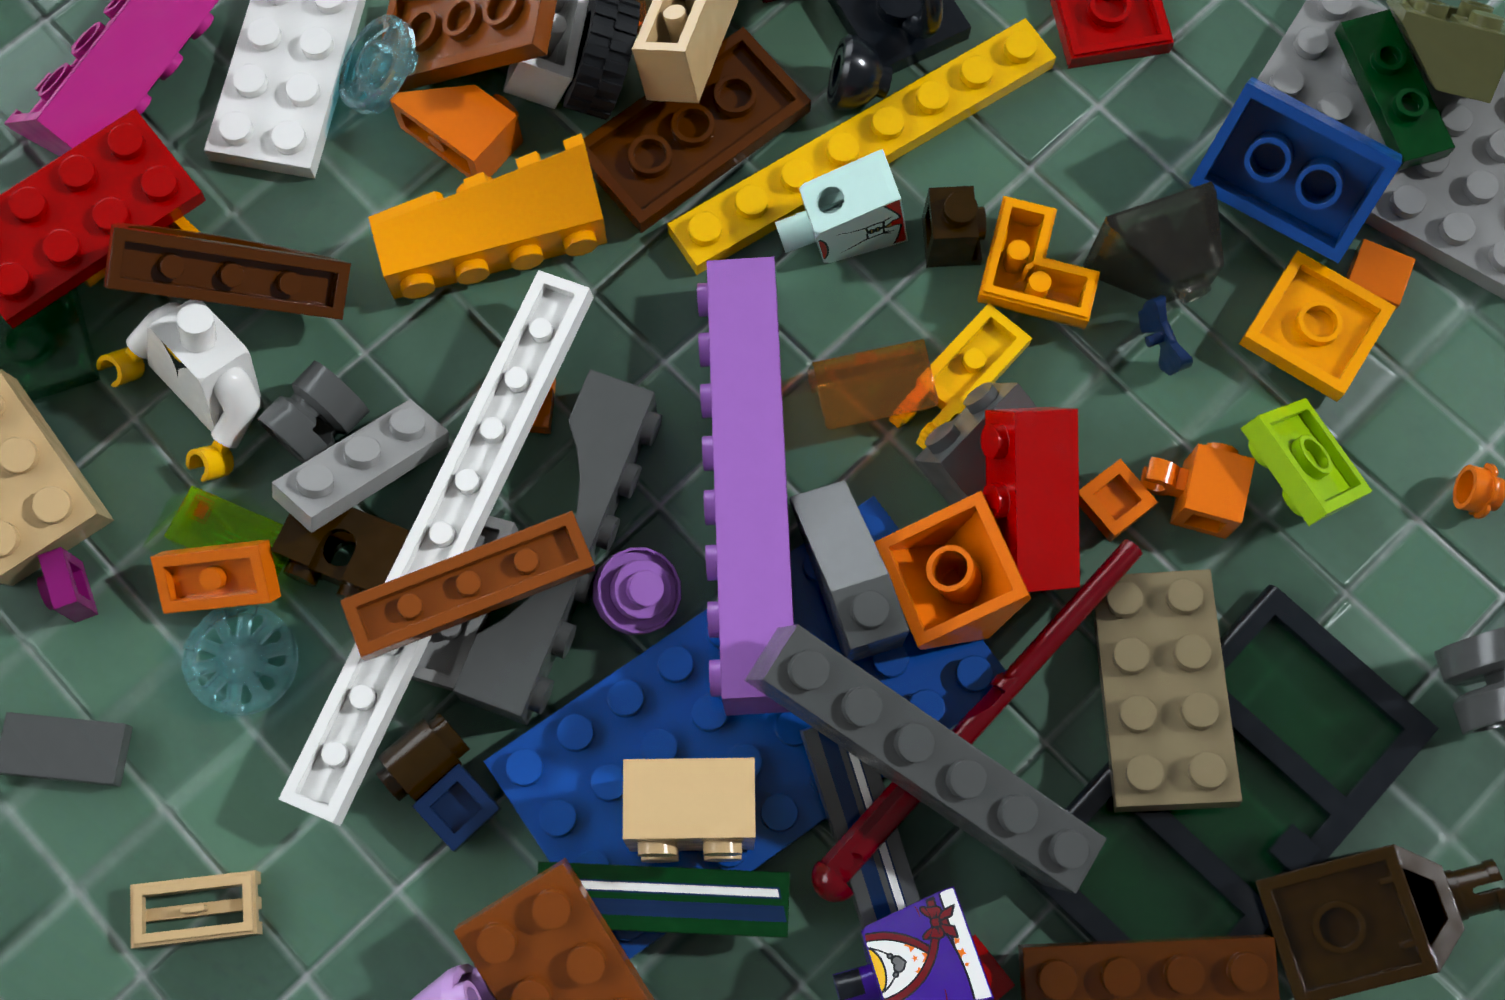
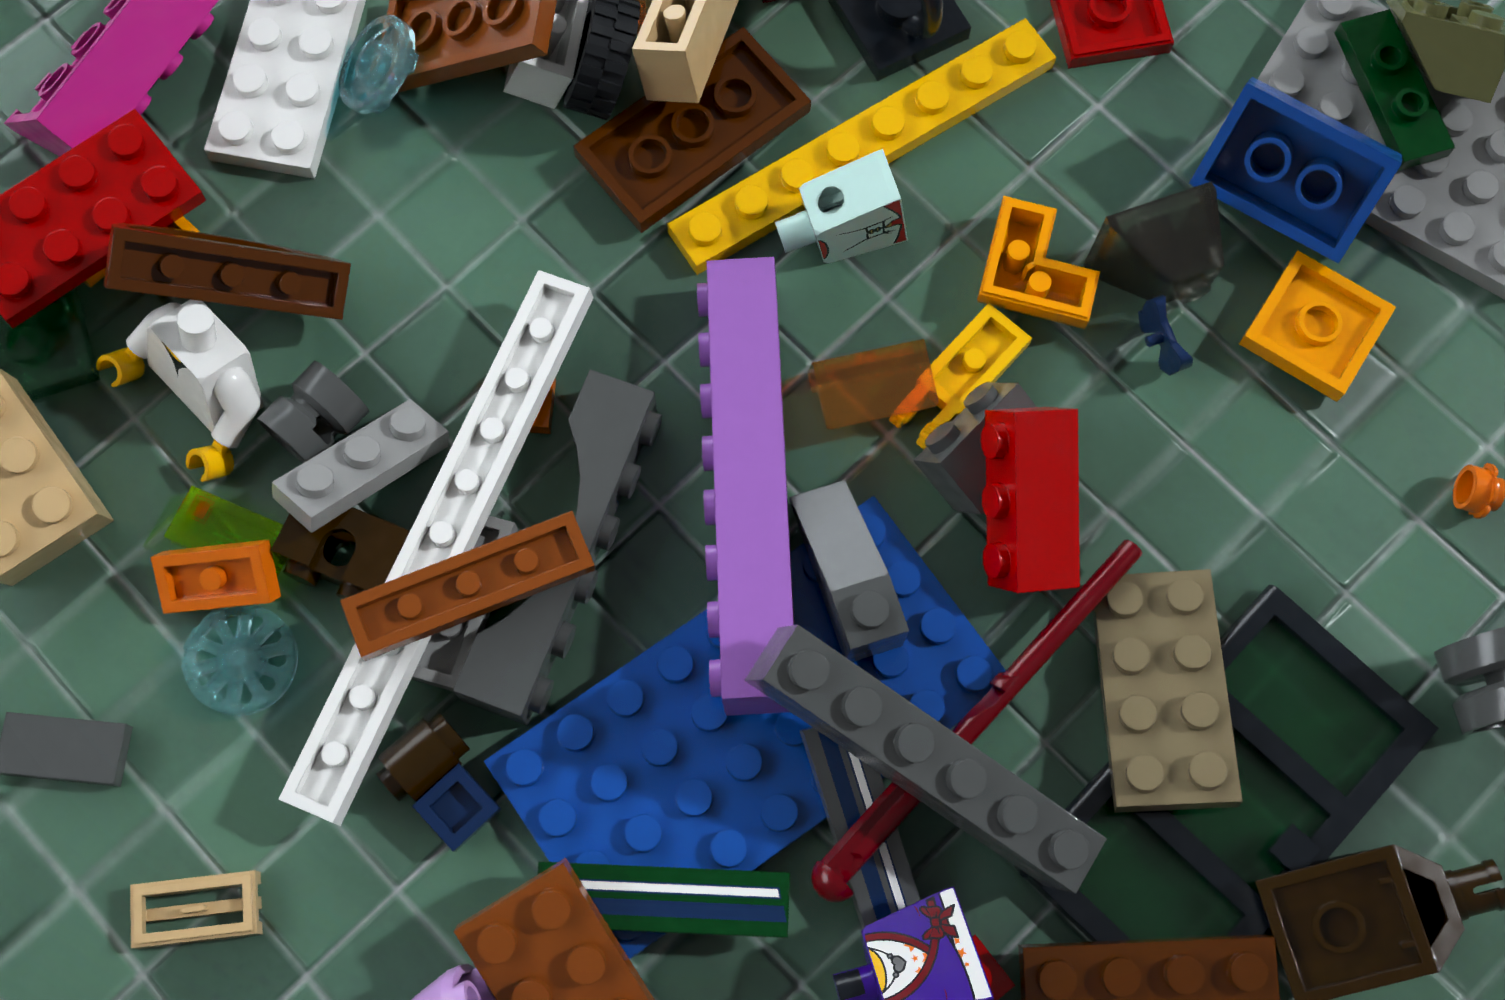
magenta plate [37,547,98,623] -> none
light orange wedge [368,133,607,299] -> none
orange slope [390,84,523,177] -> none
medium lavender plate [593,547,681,635] -> none
tan brick [623,758,756,863] -> none
black brick [827,34,893,111] -> none
orange slope [874,491,1031,650] -> none
dark brown brick [922,186,986,268] -> none
orange plate [1079,458,1158,542] -> none
orange brick [1140,442,1255,539] -> none
lime plate [1240,398,1372,526] -> none
orange tile [1346,239,1416,311] -> none

